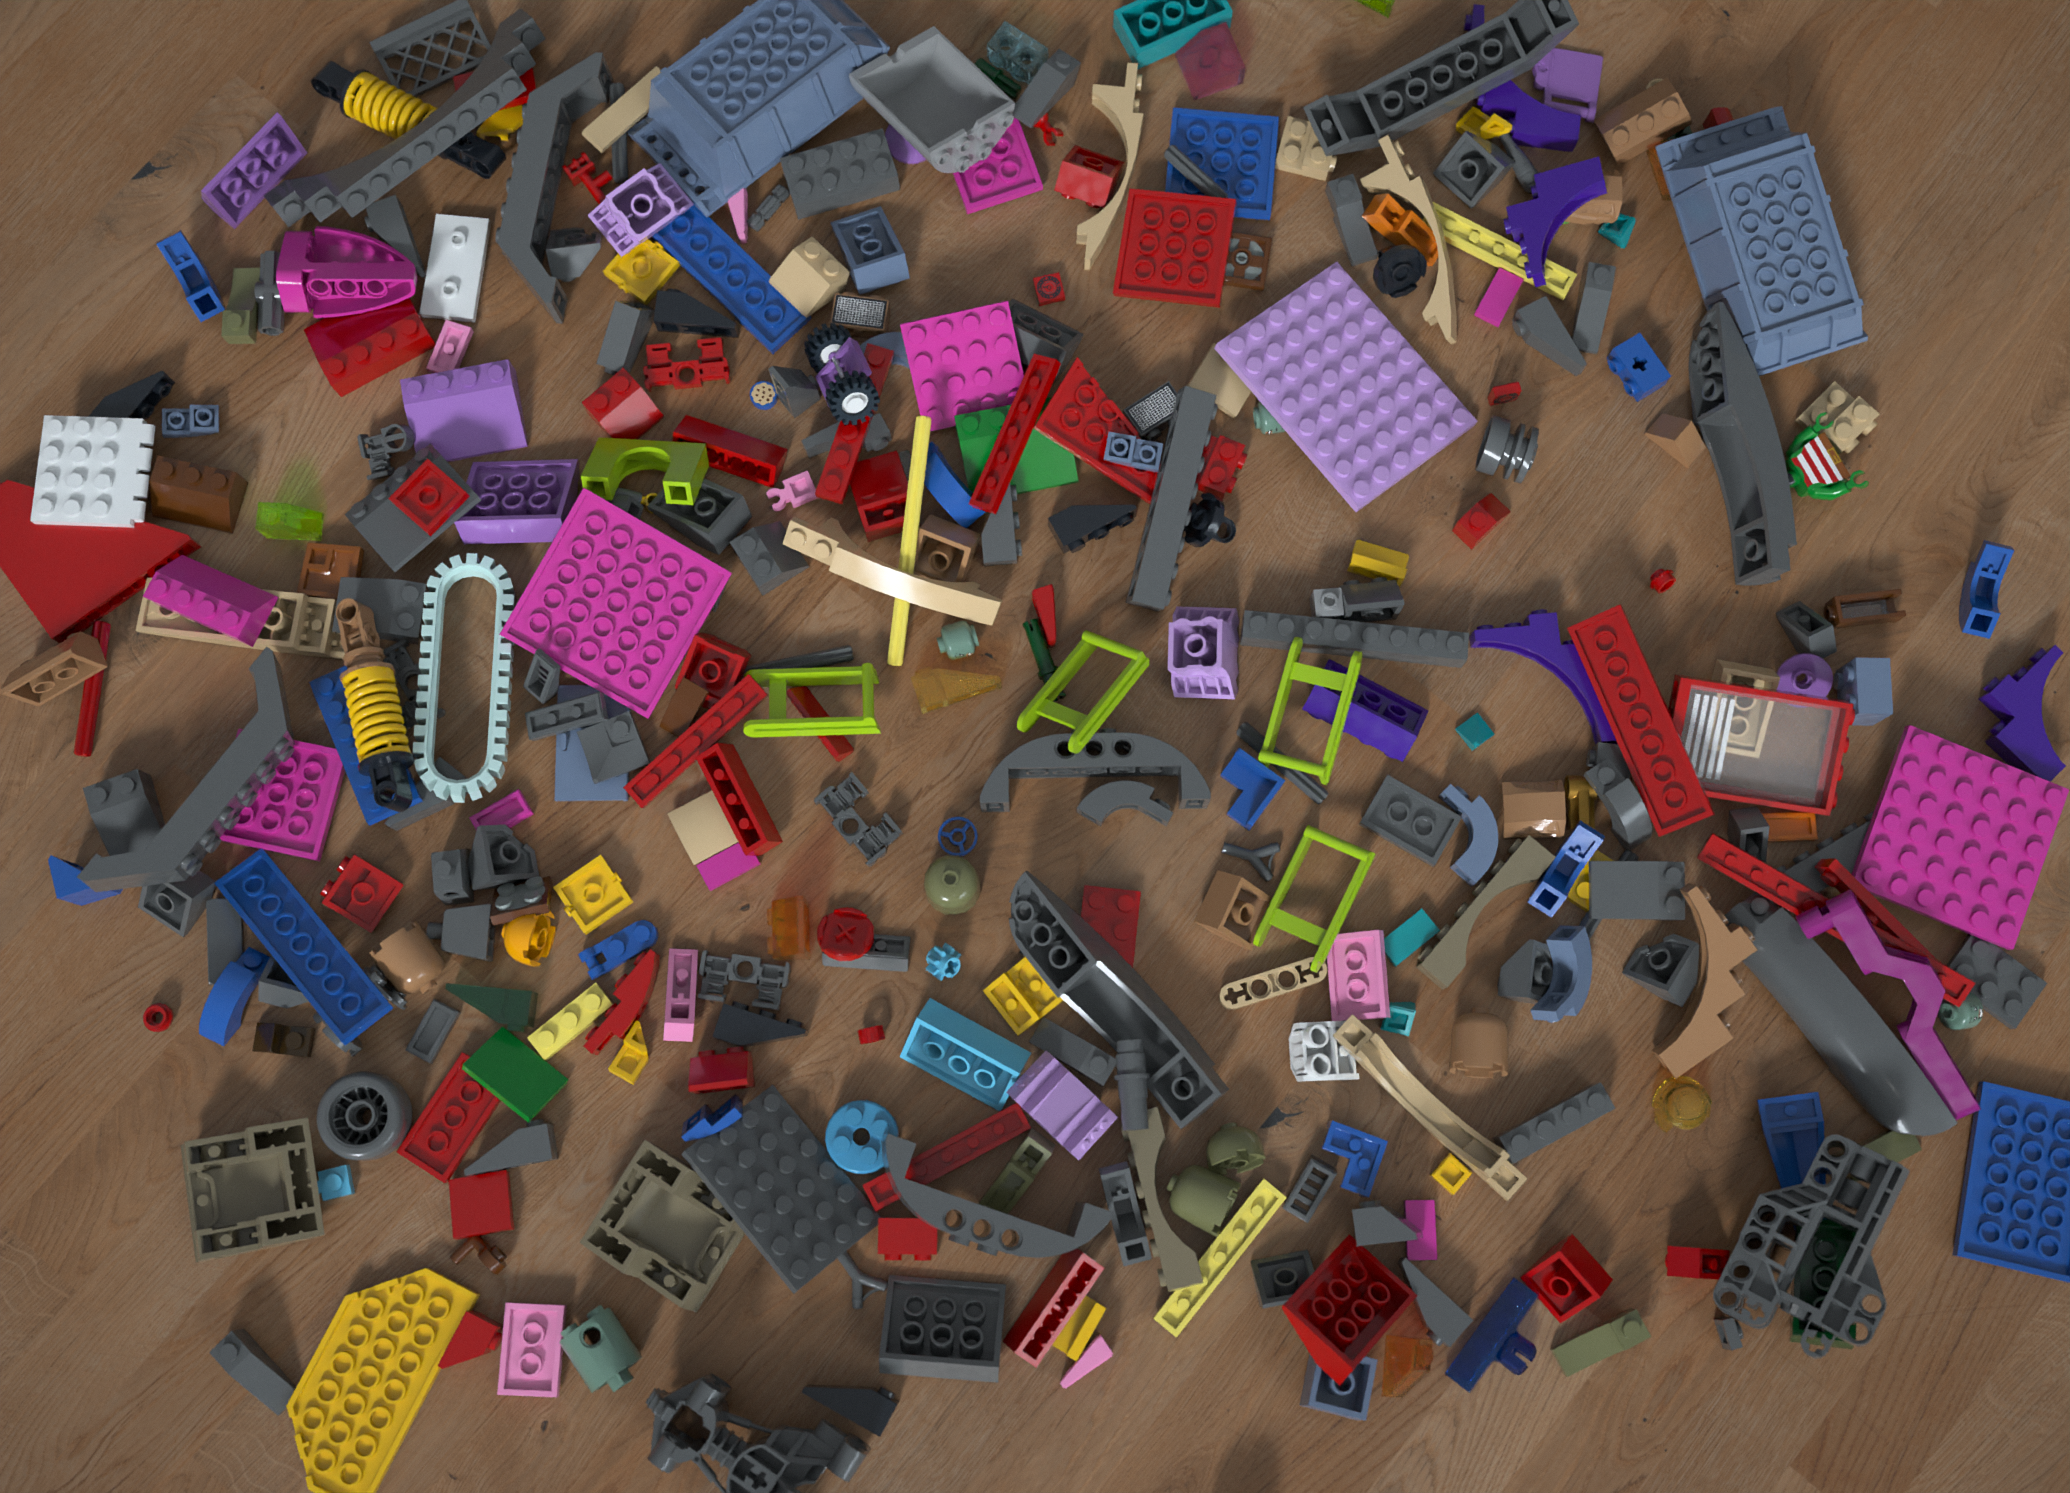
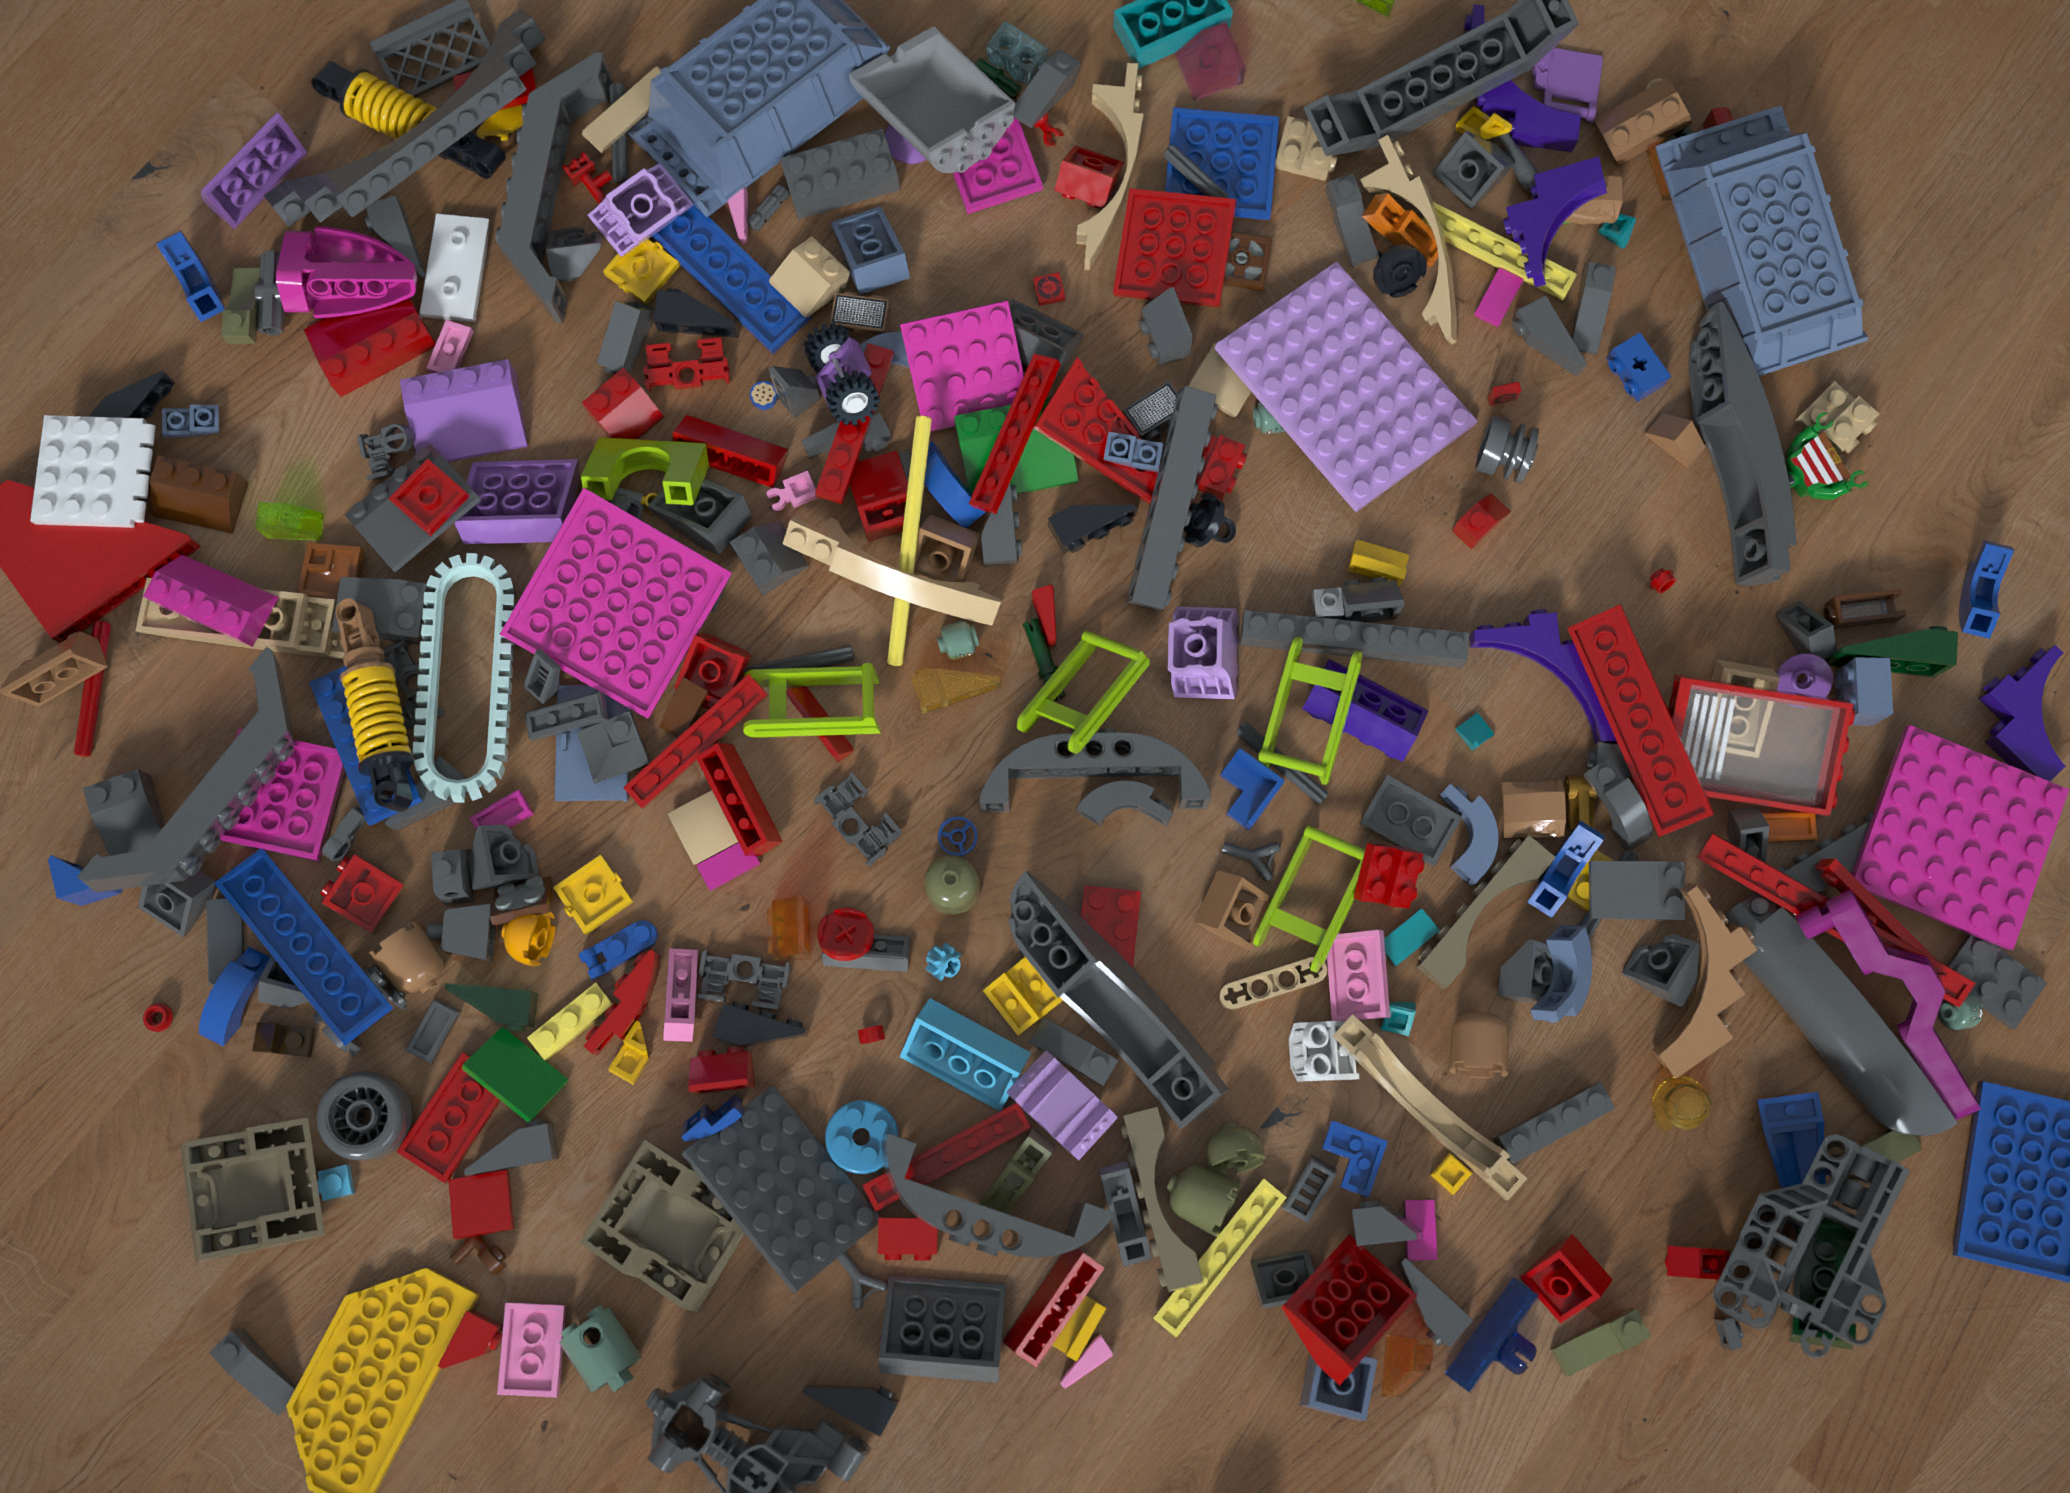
dark grey piece [1114,1039,1150,1131] -> none
none -> dark grey piece [322,807,366,862]
none -> dark grey slope [1138,287,1193,367]
none -> red plate [1353,843,1425,909]
none -> dark green slope [1824,626,1958,678]

